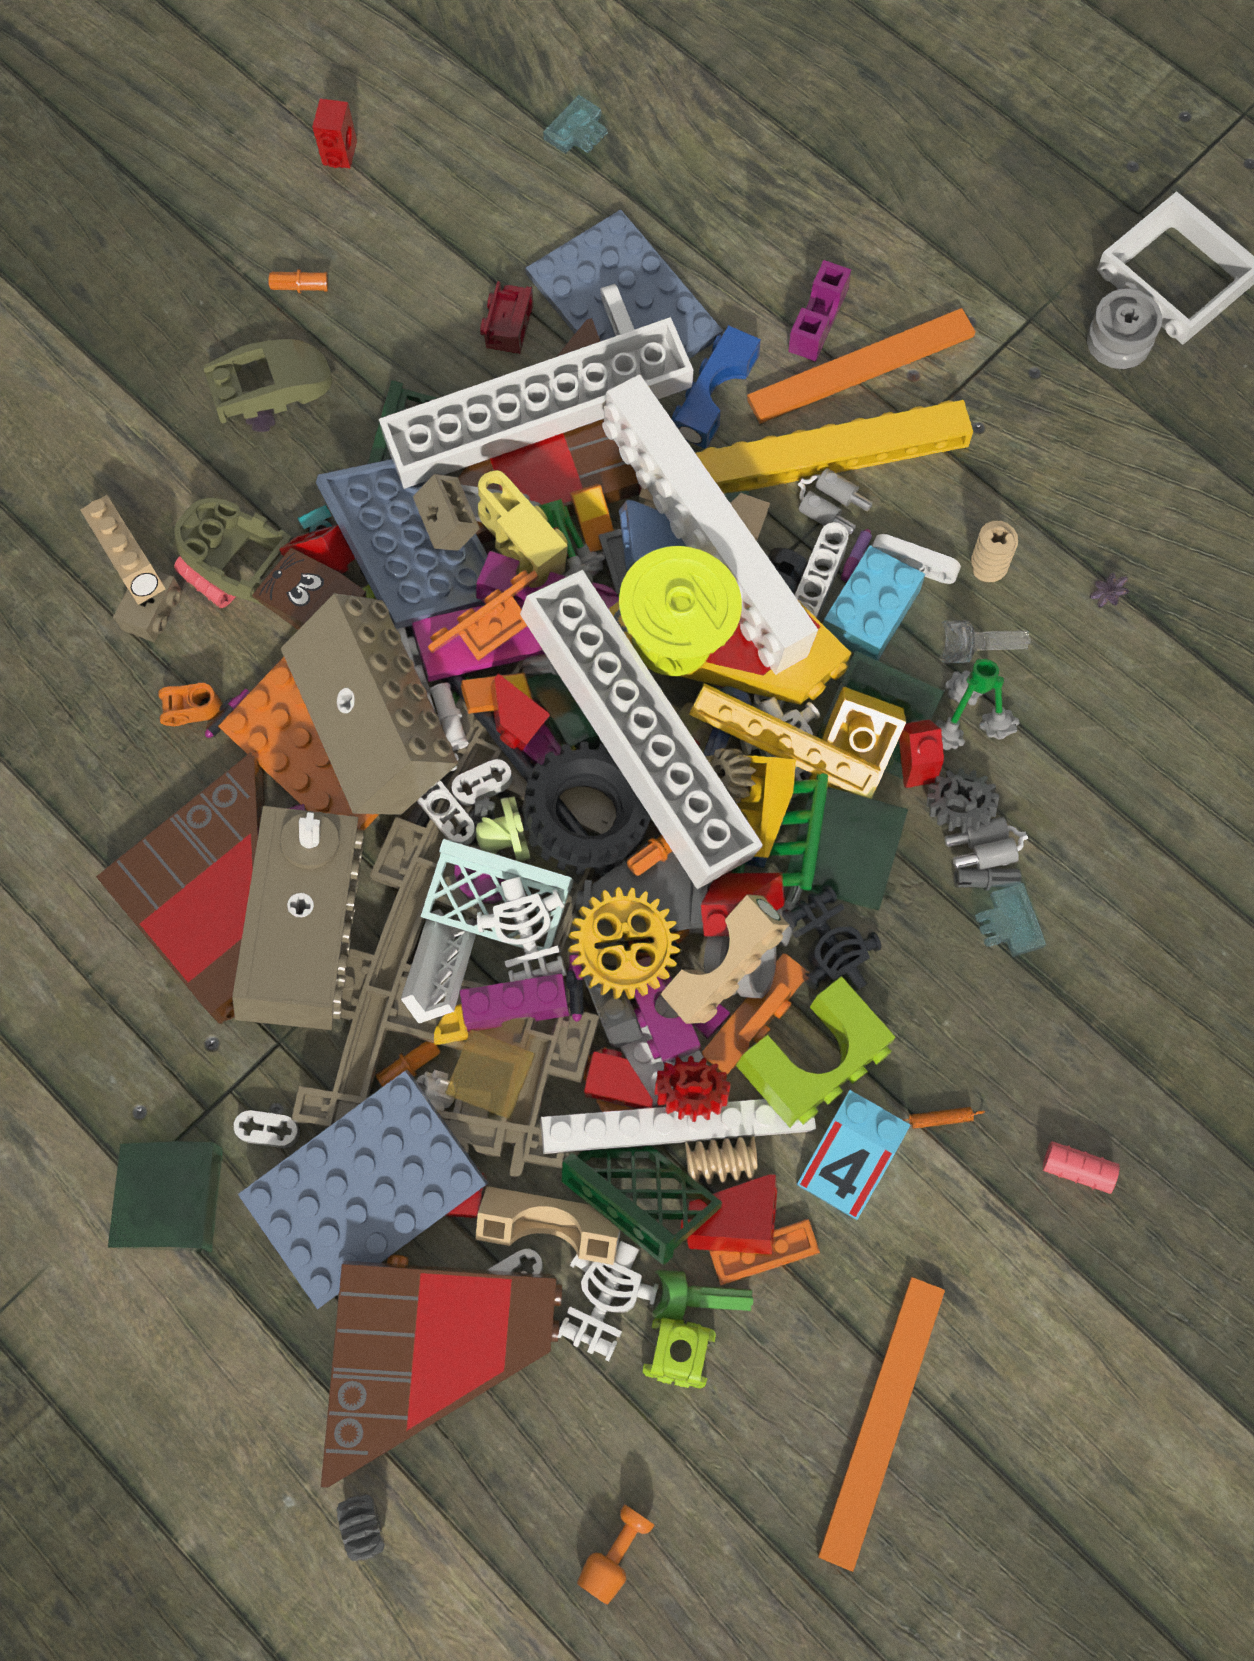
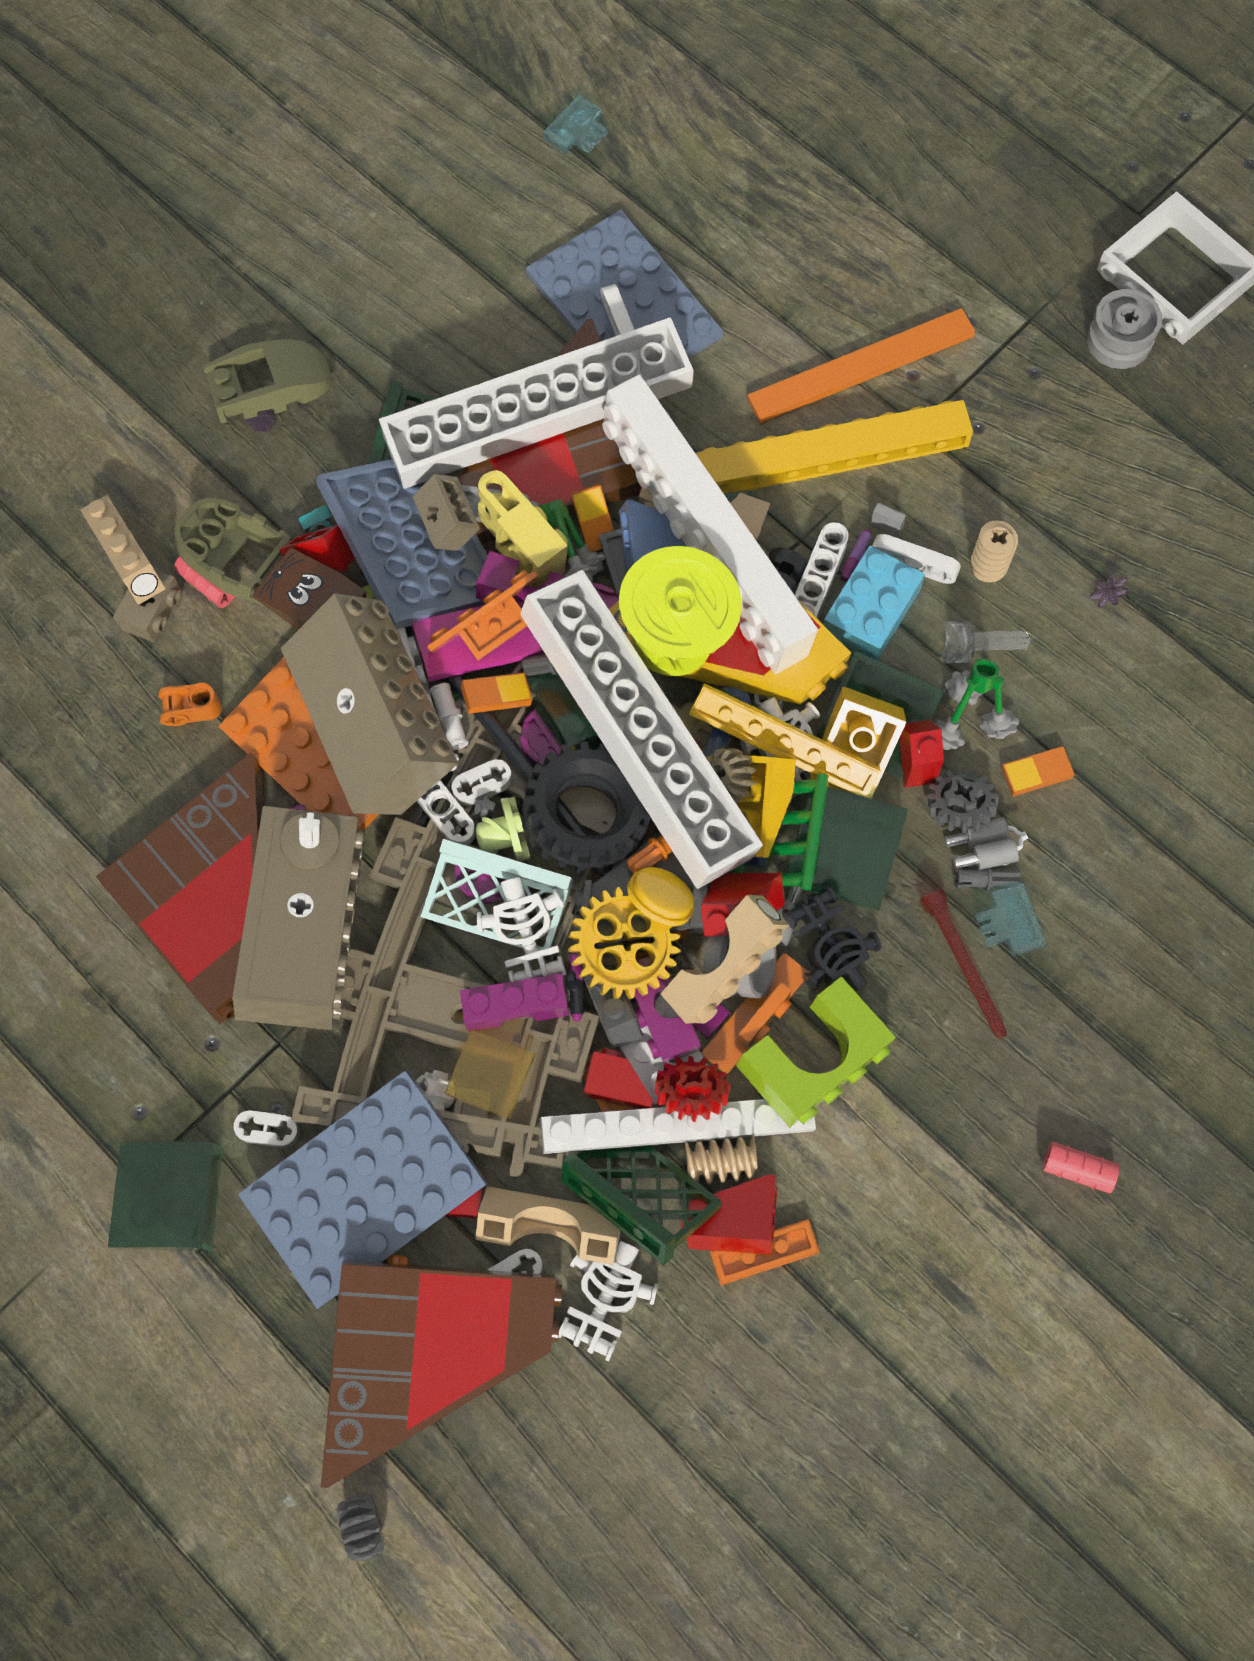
black piece [205,688,250,738] -> none
orange axle [268,269,328,293] -> none
red brick [312,99,357,169] -> none
orange axle [375,1041,440,1087] -> none
white fence [401,909,477,1023] -> none
yellow tile [434,1004,469,1045] -> none
dark red hinge [480,281,534,354] -> none
red slope [491,673,550,751] -> none
orange piece [577,1504,655,1605] -> none
lime piece [643,1317,716,1389] -> none
bright green piece [652,1270,753,1320] -> none
blue arch [672,325,761,449] -> none
magenta arch [788,260,851,361] -> none
medium azure slope [797,1090,911,1220] -> none
light grey piece [798,468,872,534] -> none
orange tile [818,1277,945,1572] -> none
orange piece [903,1107,985,1129] -> none
none -> yellow piece [627,867,694,926]
none -> light grey tile [870,503,906,538]
none -> clear red piece [919,889,1007,1039]
none -> orange tile [1001,746,1075,797]

